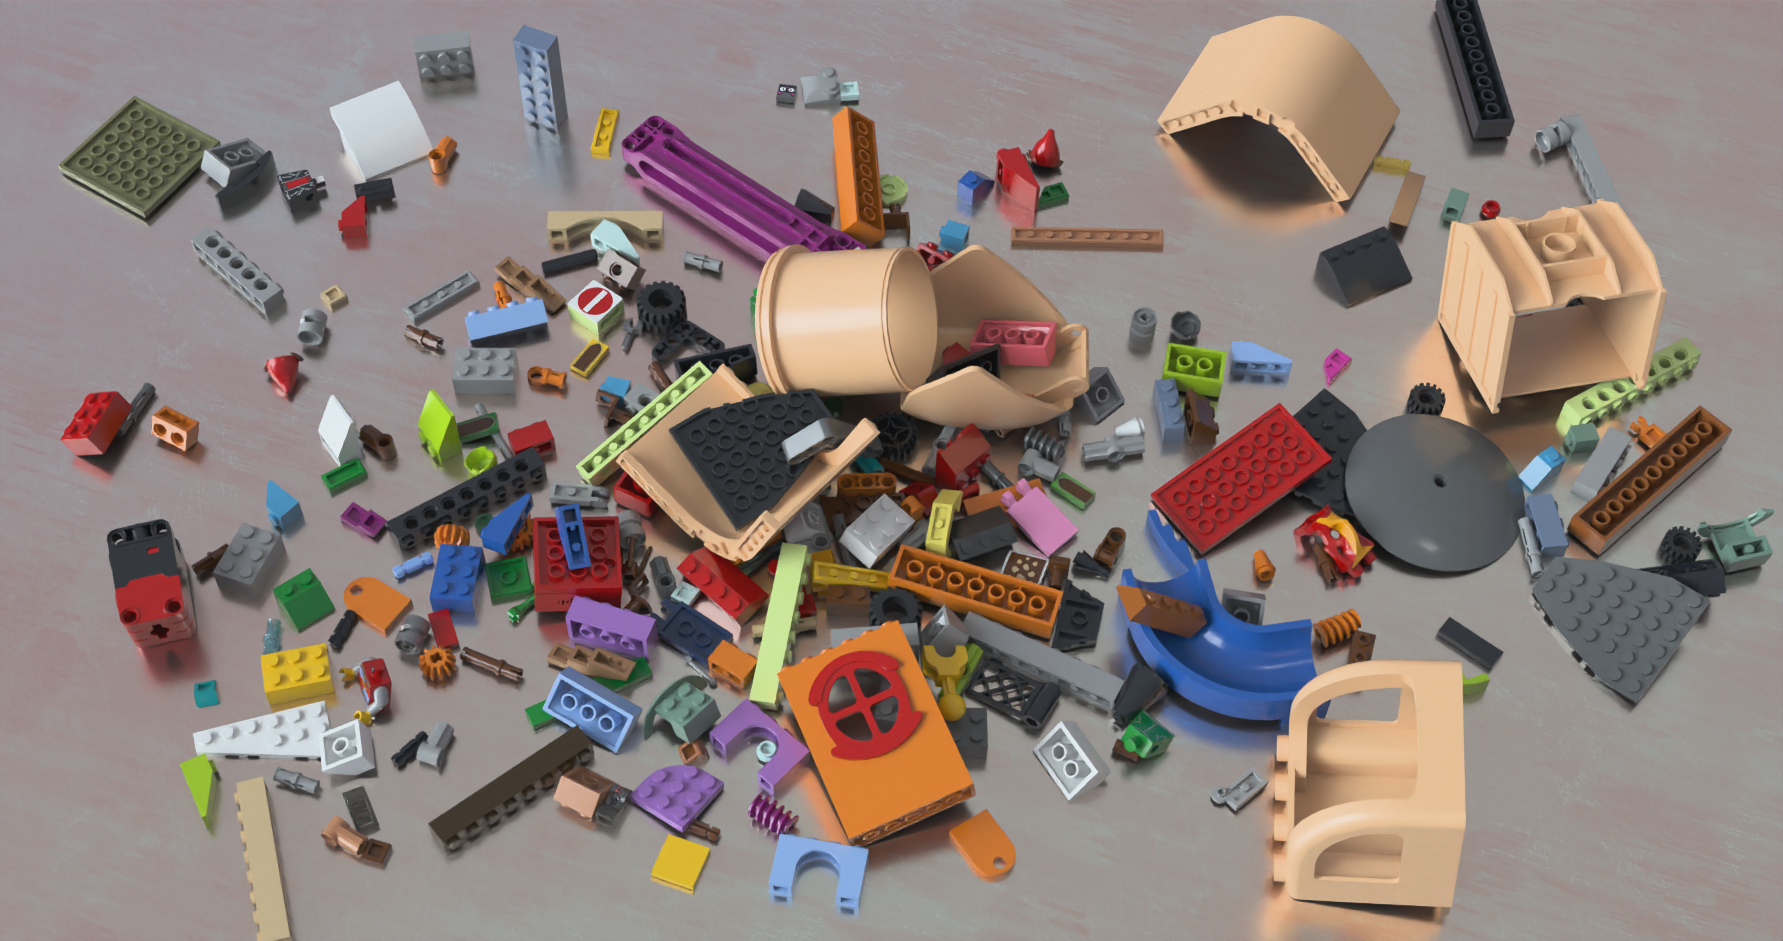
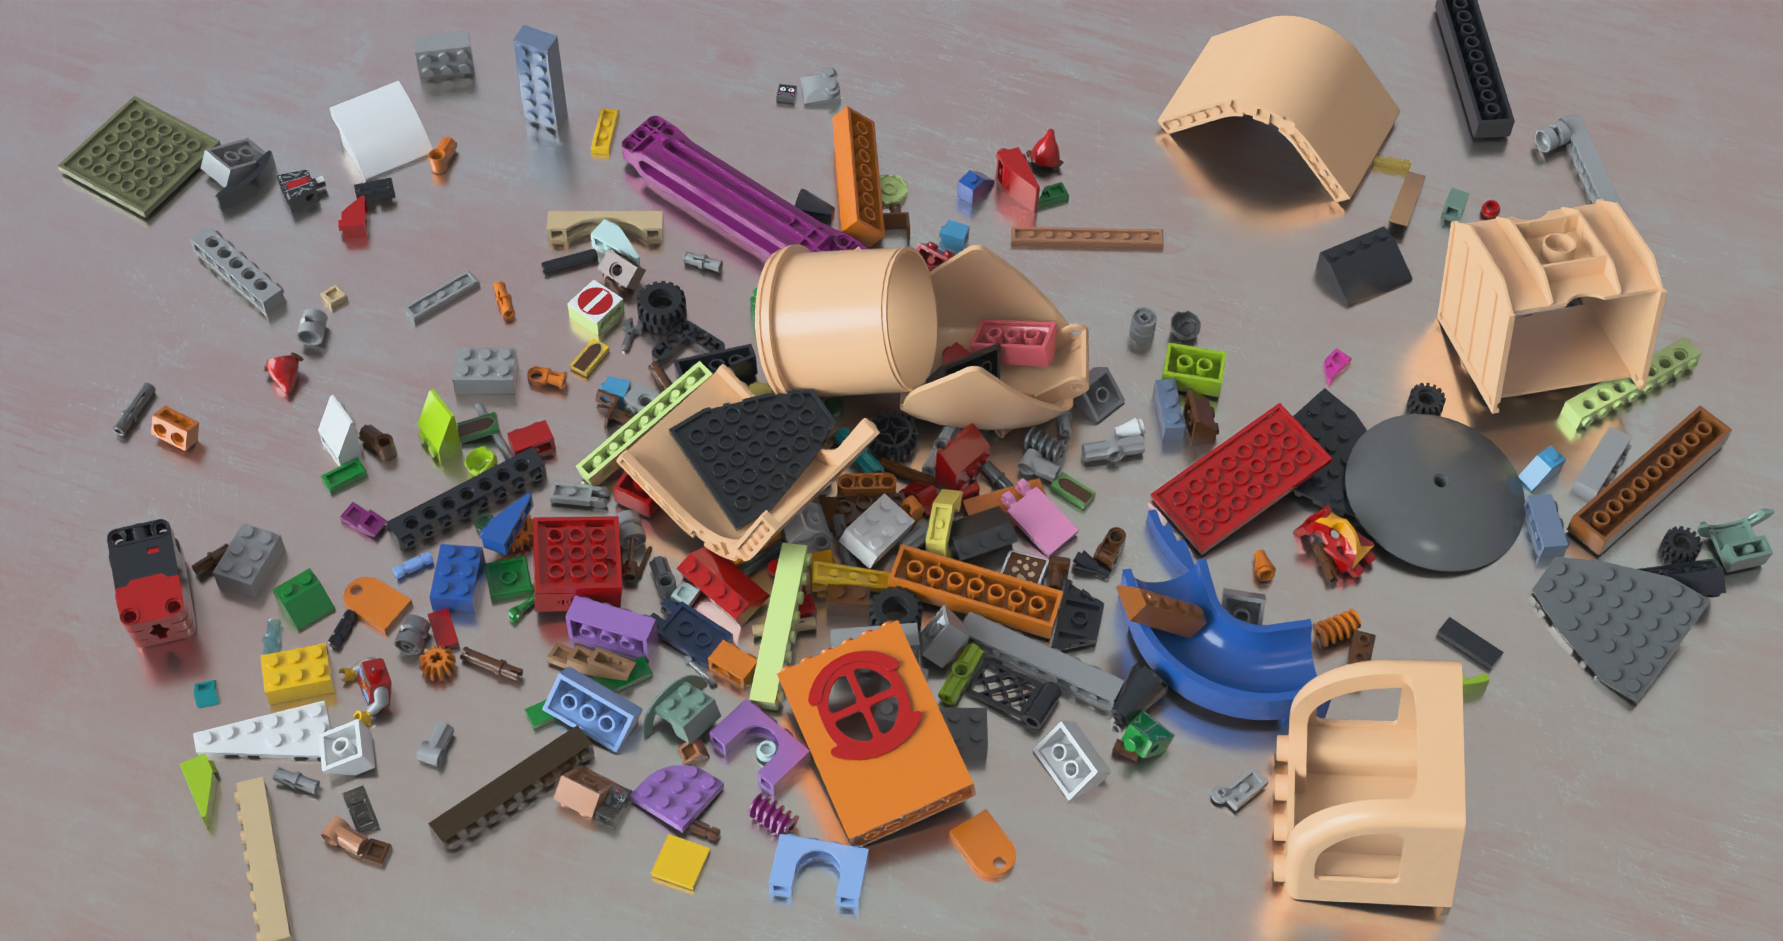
red brick [60,391,133,456] -> none
dark azure slope [266,480,303,529] -> none
black axle [391,731,429,766] -> none
pin [404,325,444,350] -> none
orange gear [434,523,471,549] -> none
light blue brick [464,296,548,341] -> none
medium nougat slope [494,256,567,313] -> none
blue slope [554,503,591,570] -> none
reddish brown bracket [623,573,653,614] -> none
dark grey beam [782,418,883,464] -> none
light aqua plate [839,81,859,101] -> none
yellow piece [921,645,968,721] -> none
light blue slope [1230,341,1292,375] -> none
light grey pin [1518,517,1545,577] -> none
sand green brick [1565,423,1600,453] -> none
orange plate [1630,416,1666,448] -> none

